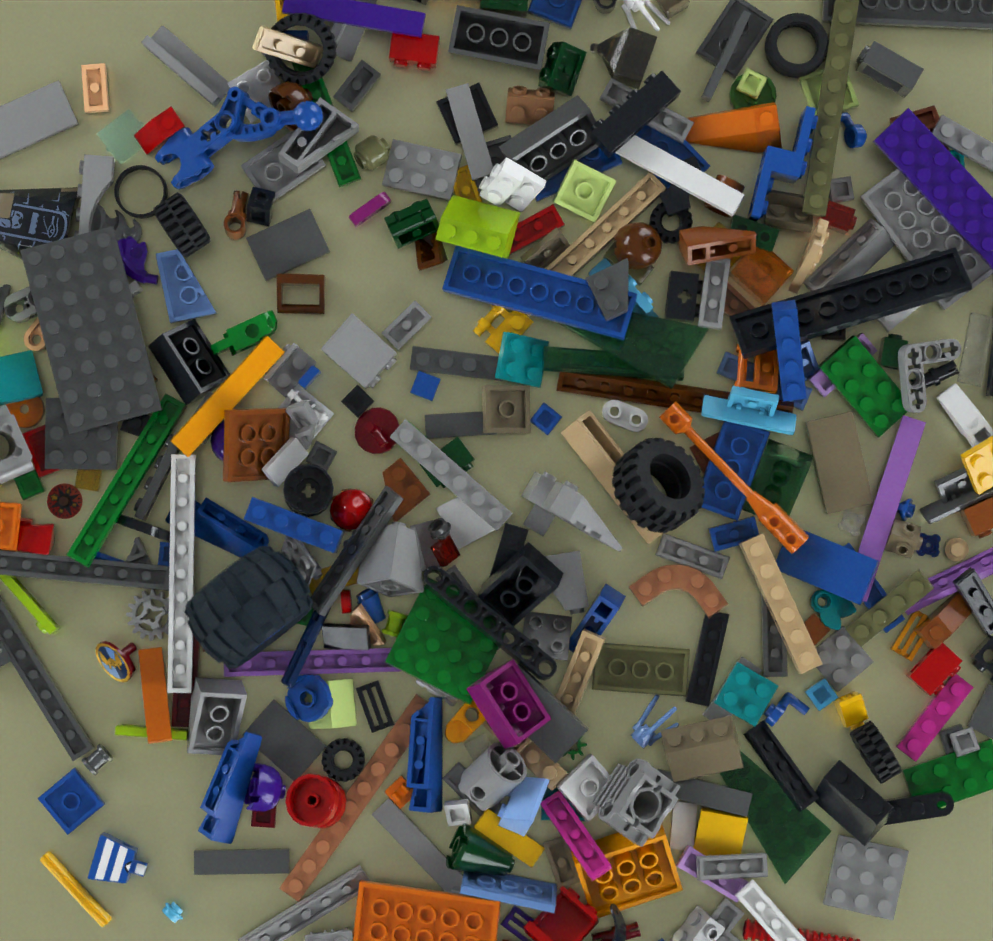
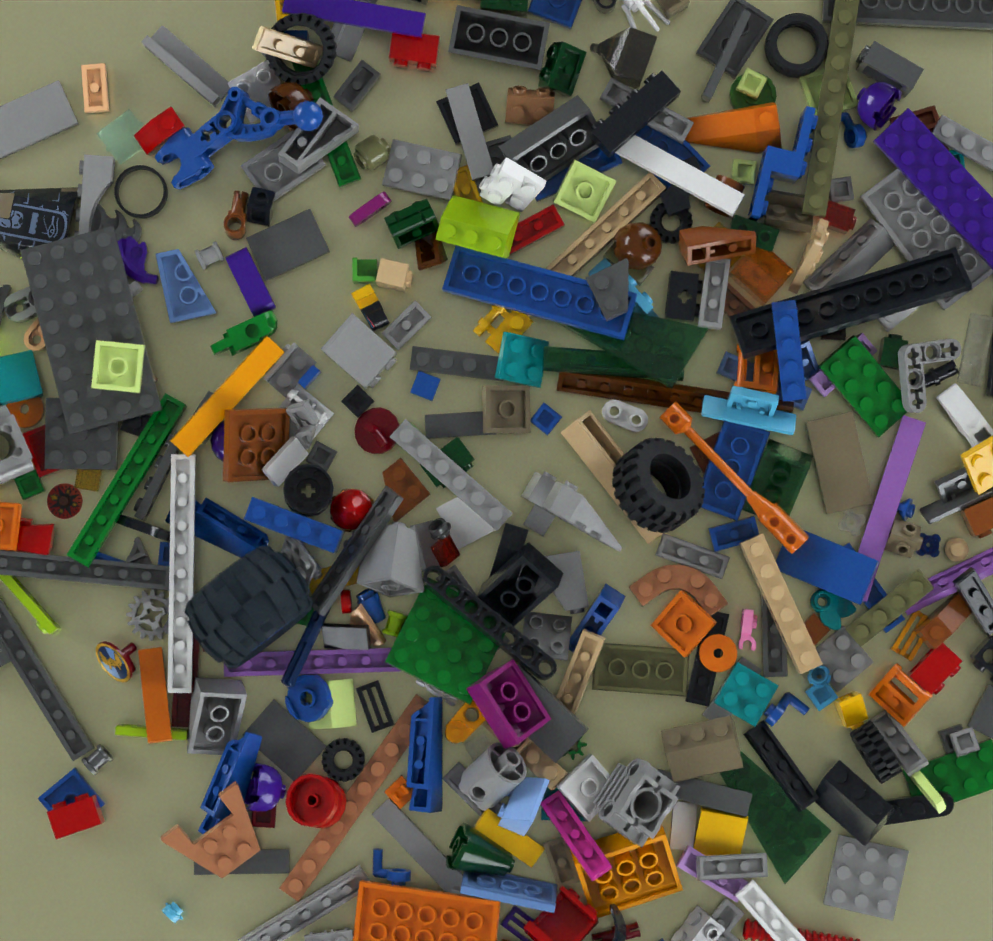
yellow axle [40,851,112,927] -> none
blue torso [87,832,148,883] -> none
black slope [148,319,230,406] -> none
black tyre [154,192,211,257] -> none
reddish brown tile [277,274,326,314] -> none
white plate [444,799,472,826] -> none
dark tan plate [520,227,570,268] -> none
medium blue plant [631,694,679,749] -> none
dark pink plate [896,674,974,762] -> none
none -> red brick [47,793,105,839]
none -> yellowish green plate [91,340,145,393]
none -> nougat wing [160,781,260,878]
none -> light grey bush [195,241,225,270]
none -> dark purple beam [225,247,276,317]
none -> leg [351,284,390,332]
none -> bright green panel [352,258,377,284]
none -> blue plate [373,848,411,886]
none -> tan brick [376,258,413,292]
none -> orange plate [651,590,717,658]
none -> orange piece [699,634,737,672]
none -> yellowish green tile [731,159,757,185]
none -> bright pink plate [738,609,757,651]
none -> dark azure plate [807,665,831,688]
none -> dark purple cylinder [857,82,902,131]
none -> light grey tile [868,710,929,777]
none -> orange plate [869,663,933,727]
none -> yellowish green tile [910,770,946,814]

